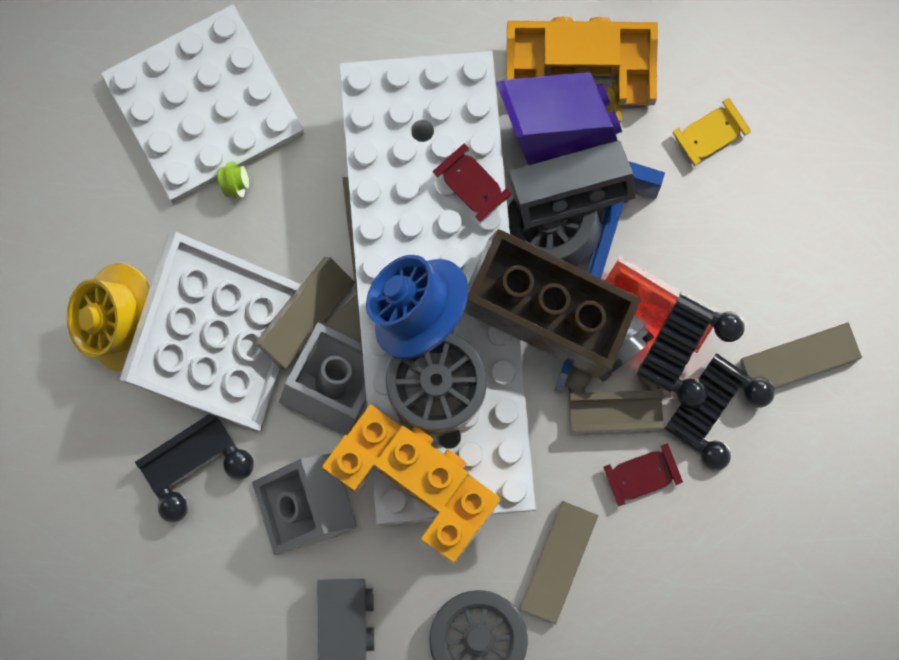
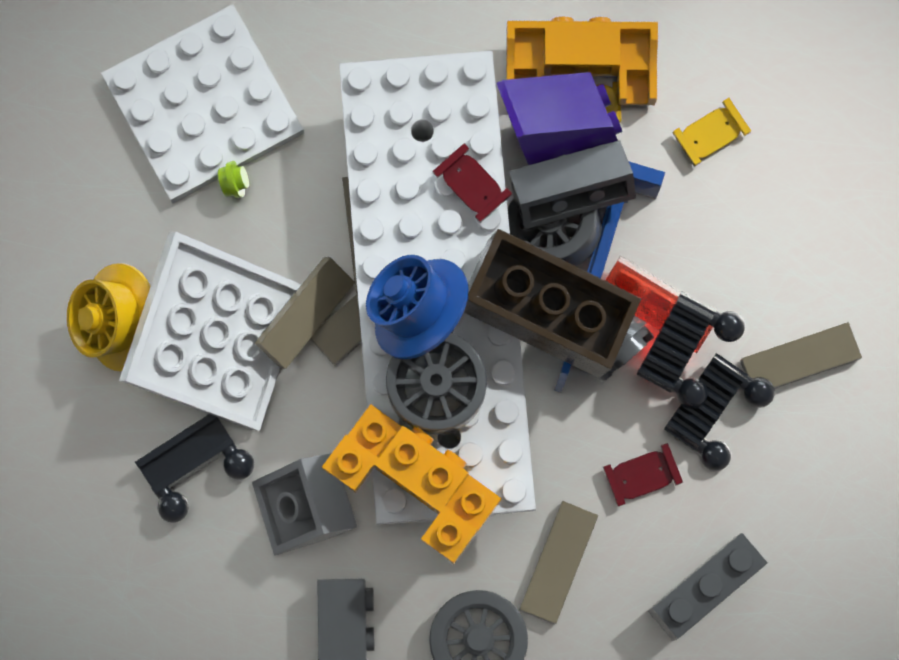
light grey slope [279,322,366,435] -> none
dark tan gear [565,361,665,435] -> none
none -> dark grey brick [647,533,768,641]

